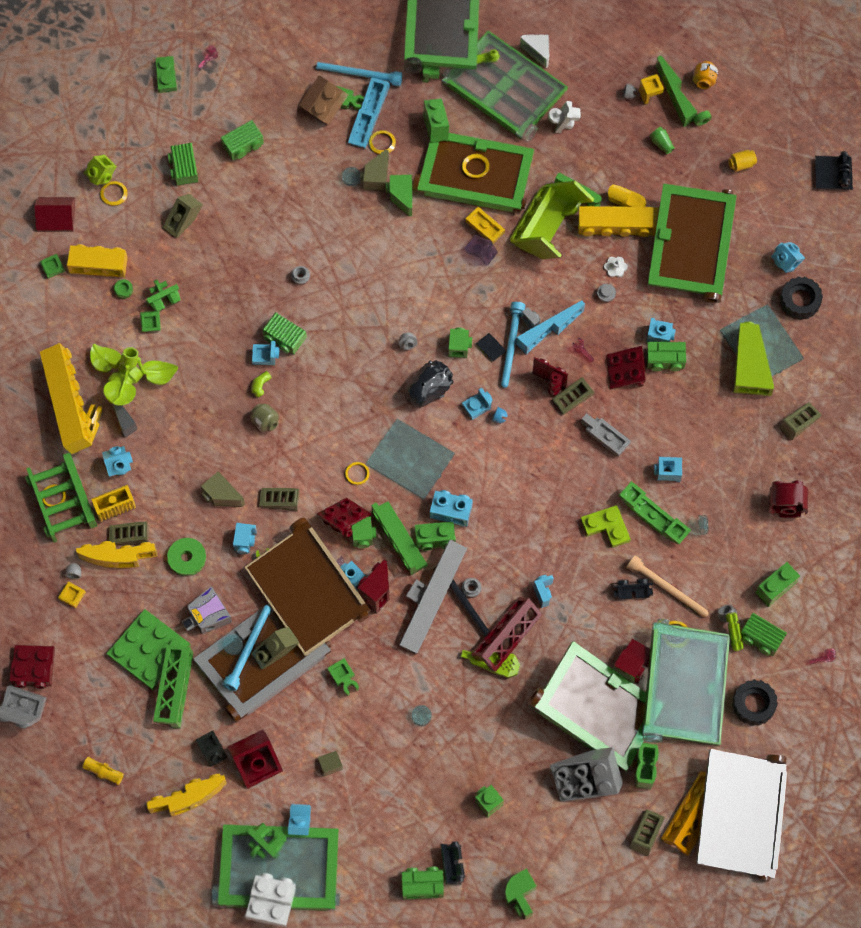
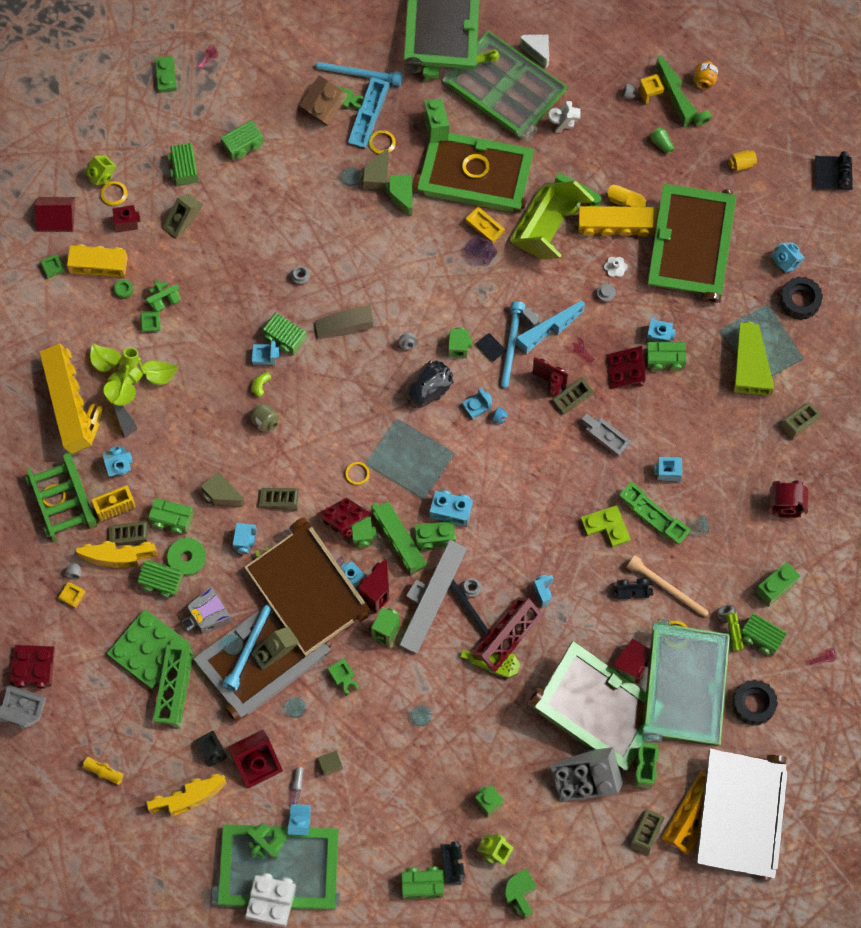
none -> dark red brick [112,205,141,233]
none -> bright green brick [137,560,184,597]
none -> bright green brick [148,498,194,535]
none -> clear light blue tile [286,697,306,718]
none -> light grey piece [291,767,304,804]
none -> dark tan slope [315,305,373,339]
none -> bright green brick [371,608,400,648]
none -> lime brick [476,833,514,865]

